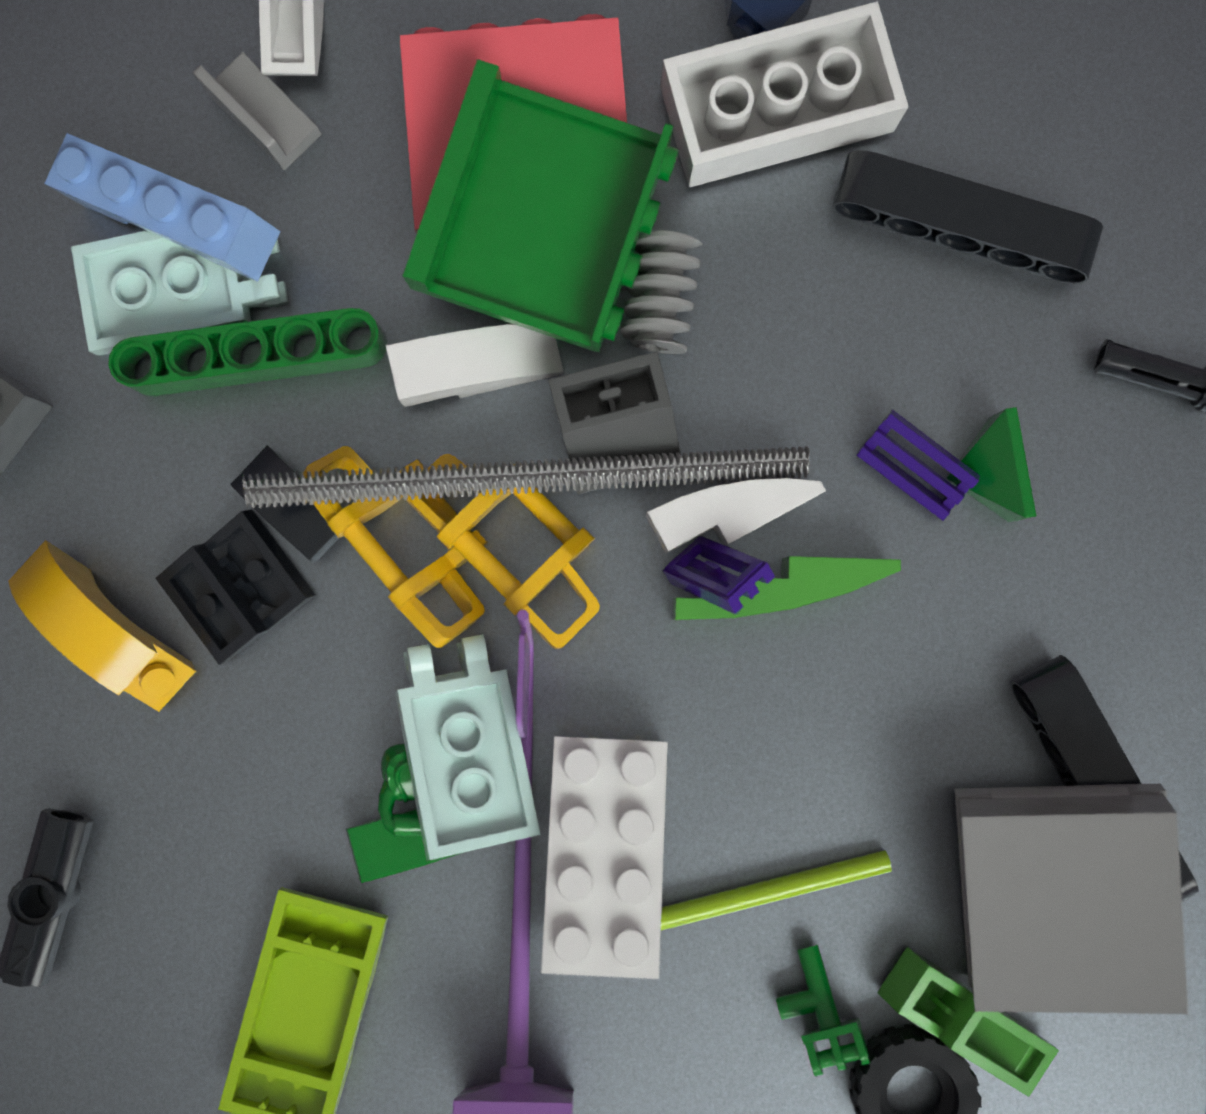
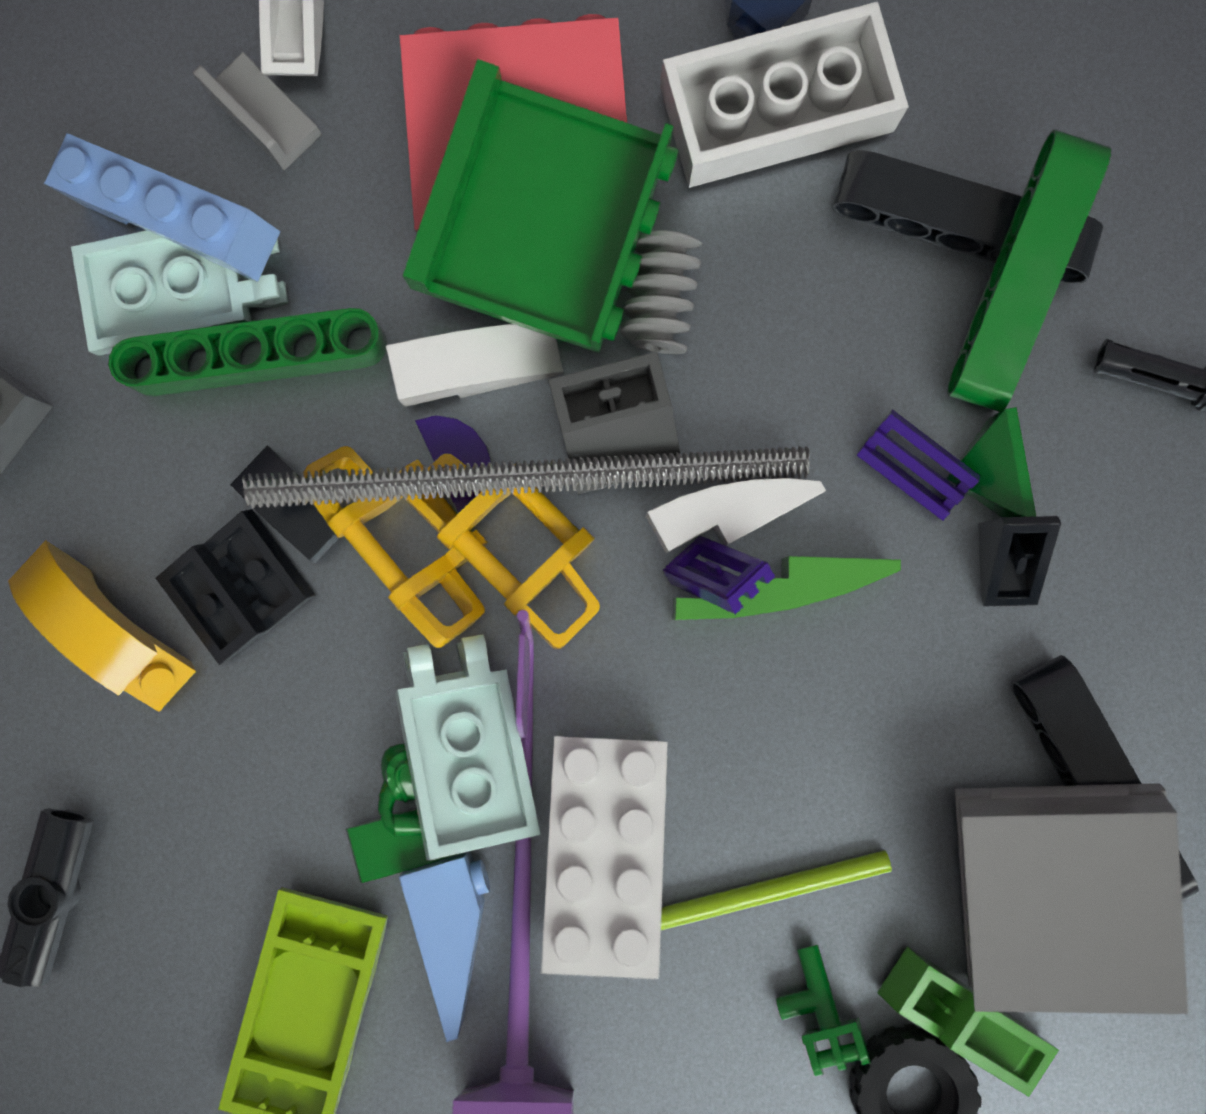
none -> light blue slope [399,851,490,1042]
none -> dark purple tile [415,415,492,513]
none -> green beam [947,129,1111,412]
none -> black slope [978,516,1061,607]

